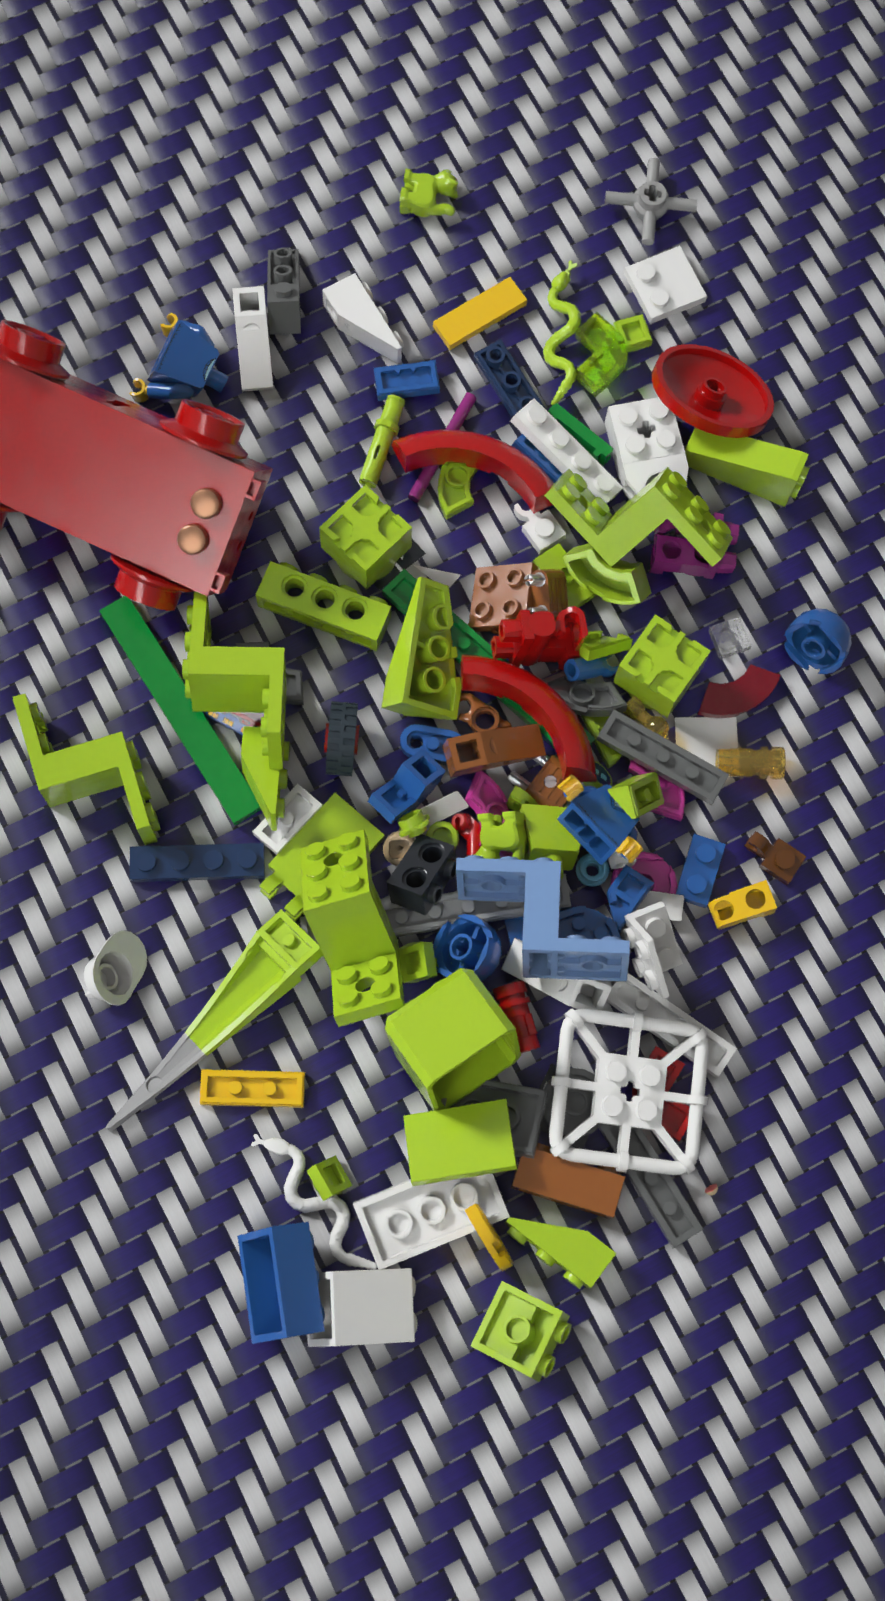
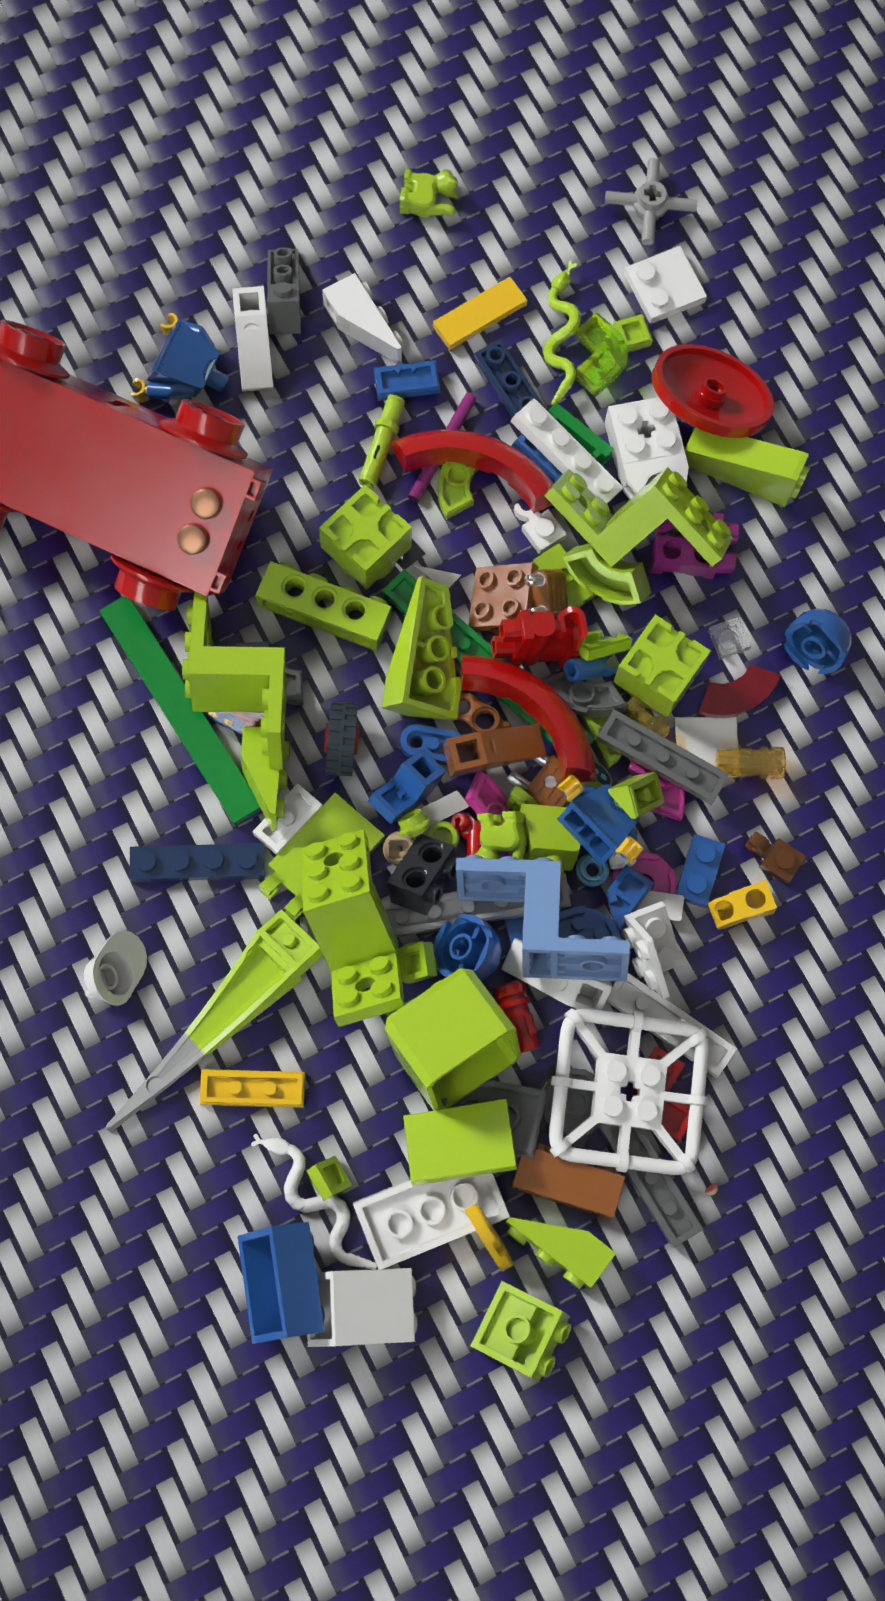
lime bracket [12,693,161,845] -> none

